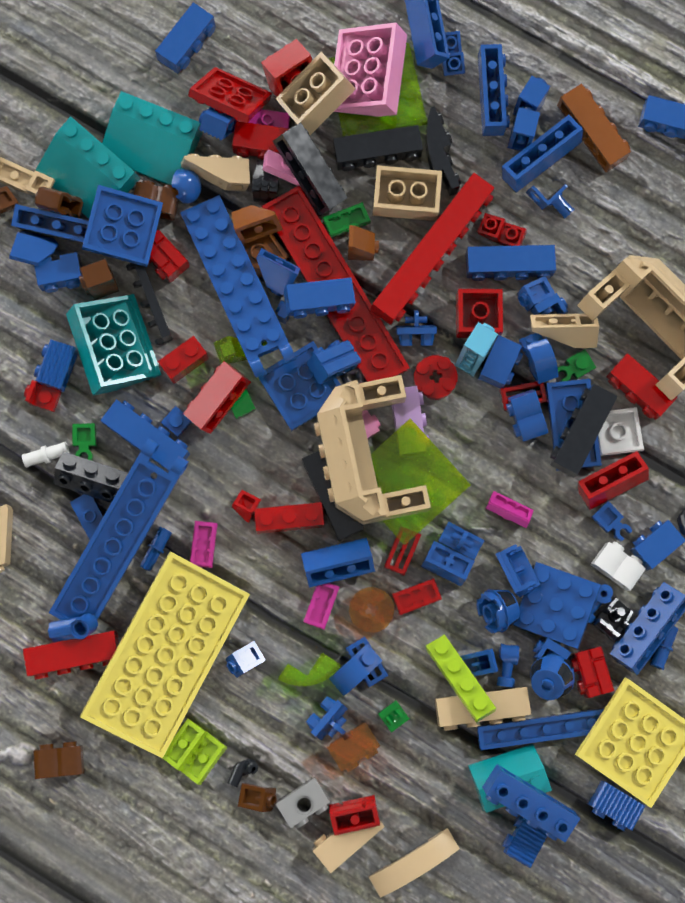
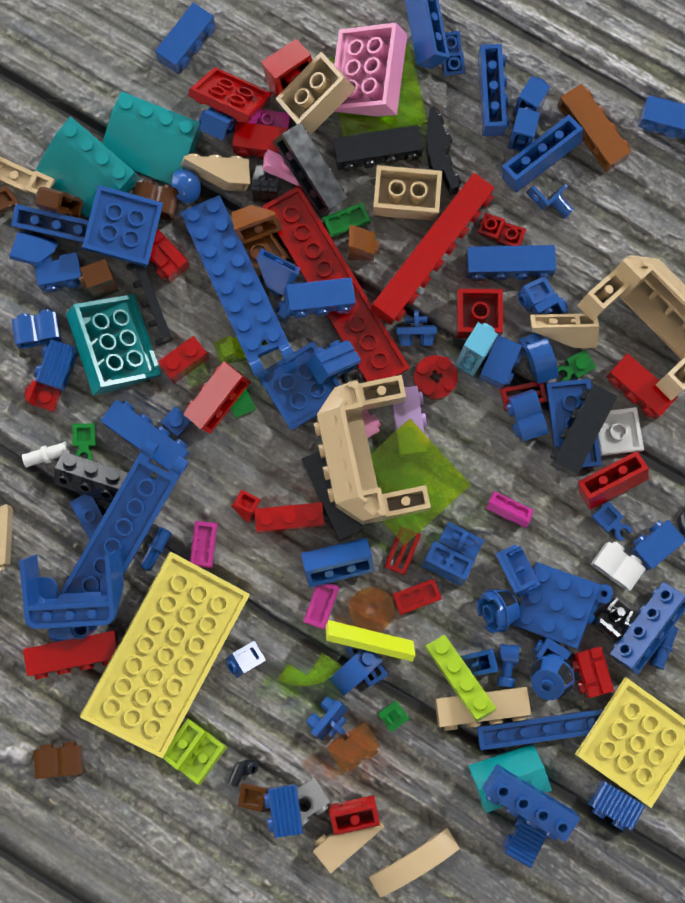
none -> blue brick [11,309,62,349]
none -> blue windscreen [19,549,124,629]
none -> blue brick [264,784,303,838]
none -> neon yellow tile [325,620,416,662]

